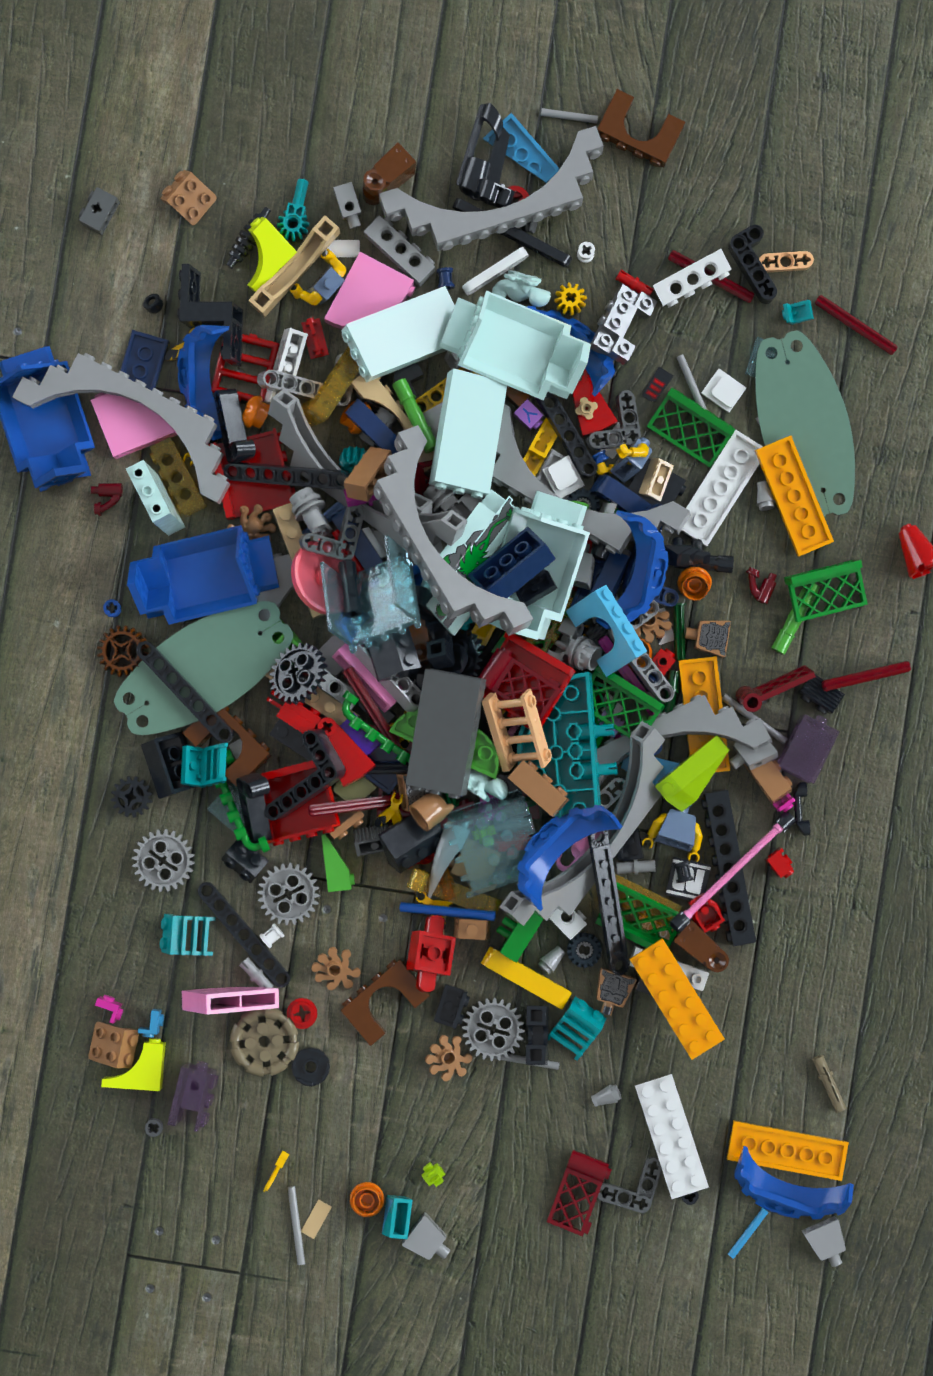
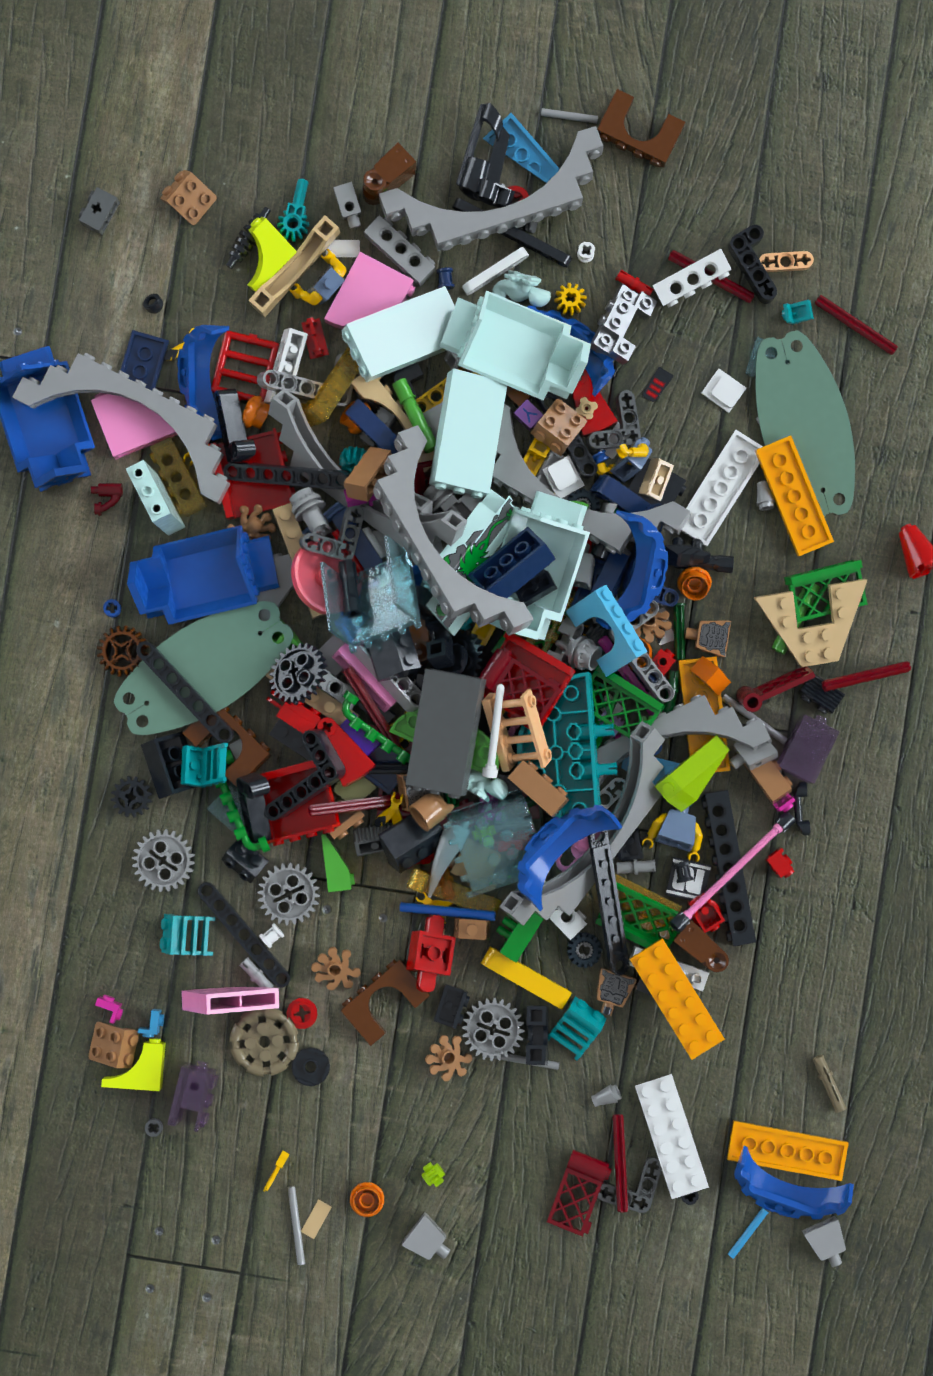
black bracket [177,264,243,367] -> none
teal brick [382,1195,412,1239] -> none
light grey cone [537,946,565,975] -> none
green fence [647,387,736,468] -> none
light grey bar [676,354,708,427] -> none
dark red plant [746,567,777,605] -> none
none -> white piece [482,684,504,778]
none -> medium nougat bracket [531,399,587,456]
none -> dark red axle [613,1114,628,1213]
none -> orange slope [690,656,731,696]
none -> tan wing [754,579,867,667]

